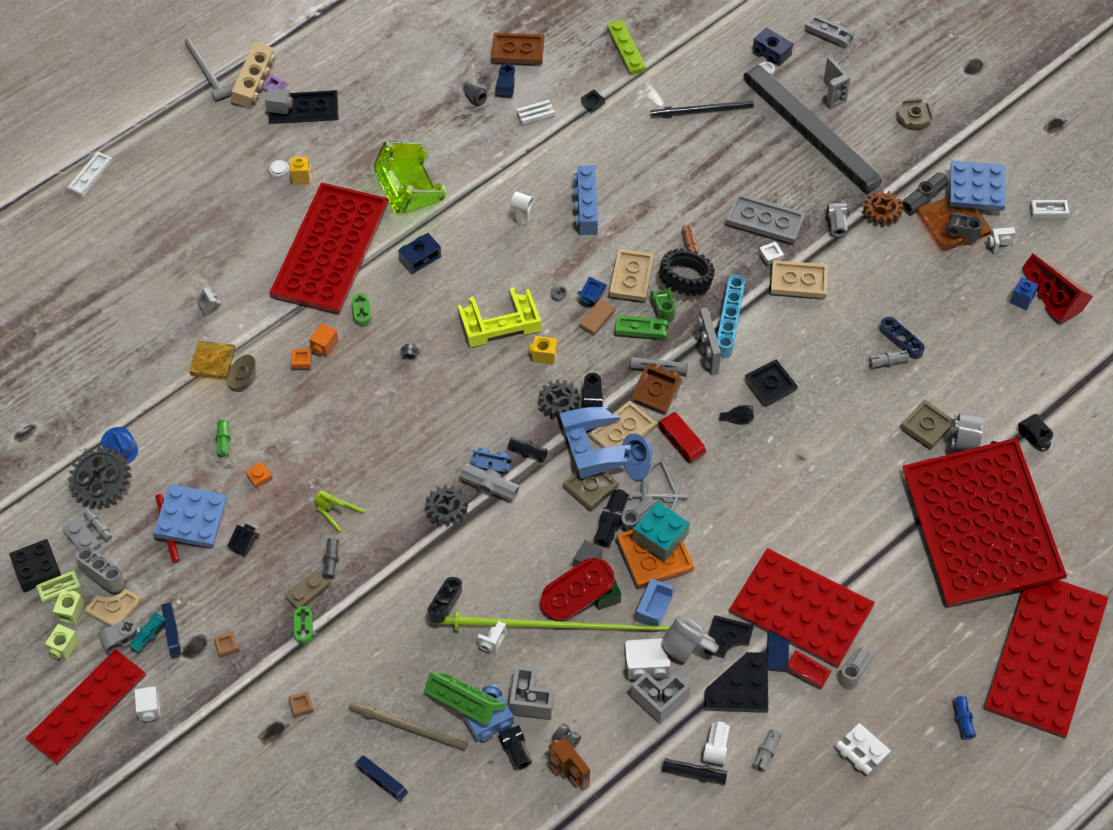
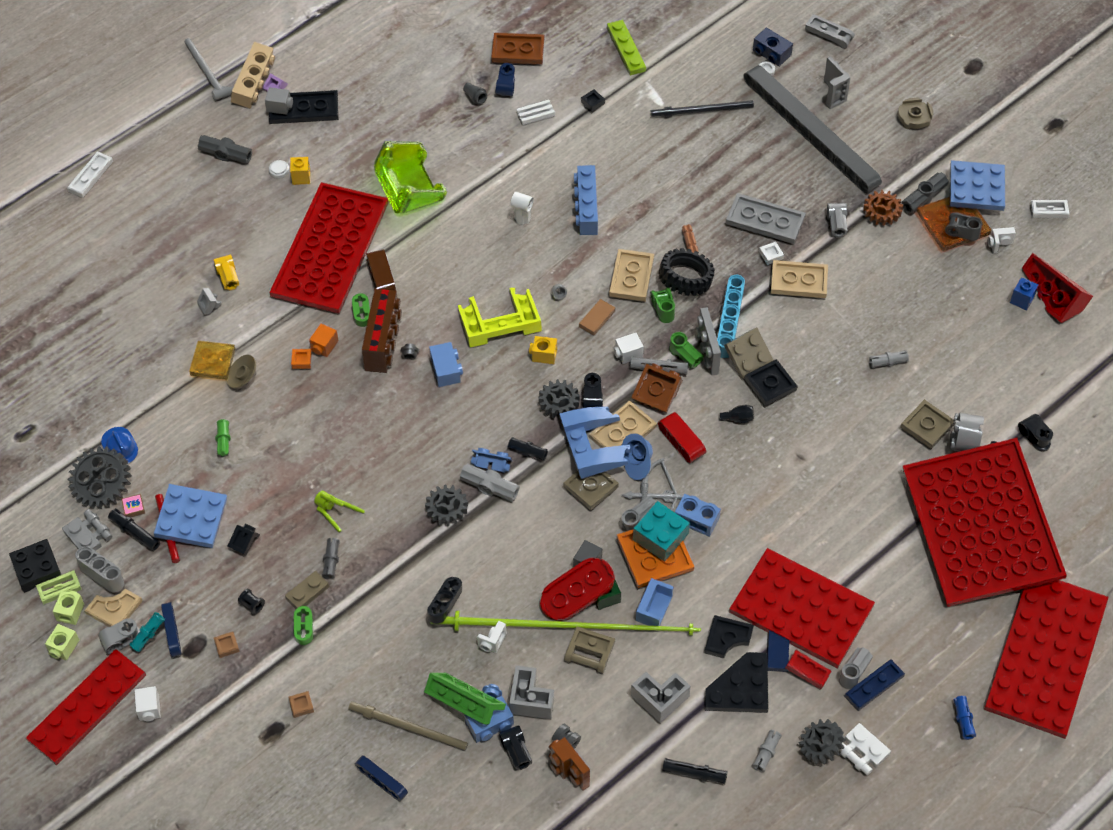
orange plate [245,462,273,488] -> none
dark blue brick [398,233,441,275] -> none
blue bracket [577,276,607,305] -> none
black piece [594,489,629,548] -> none
bright green plate [615,315,669,341] -> none
white bracket [625,638,670,679] -> none
light grey piece [663,616,719,662] -> none
white piece [703,721,730,766] -> none
dark blue beam [880,317,925,359] -> none
none -> black pin [108,508,160,551]
none -> tile [121,494,145,517]
none -> dark grey piece [197,135,252,163]
none -> yellow piece [213,254,239,291]
none -> black bush [238,588,265,615]
none -> reddish brown brick [362,289,402,373]
none -> reddish brown beam [366,249,396,291]
none -> medium blue brick [429,342,463,387]
none -> dark tan plate [564,626,615,673]
none -> white brick [613,333,644,364]
none -> bright green piece [669,332,704,368]
none -> medium blue brick [675,494,721,537]
none -> dark tan plate [724,327,773,378]
none -> dark grey gear [799,719,846,764]
none -> dark blue tile [844,659,905,711]

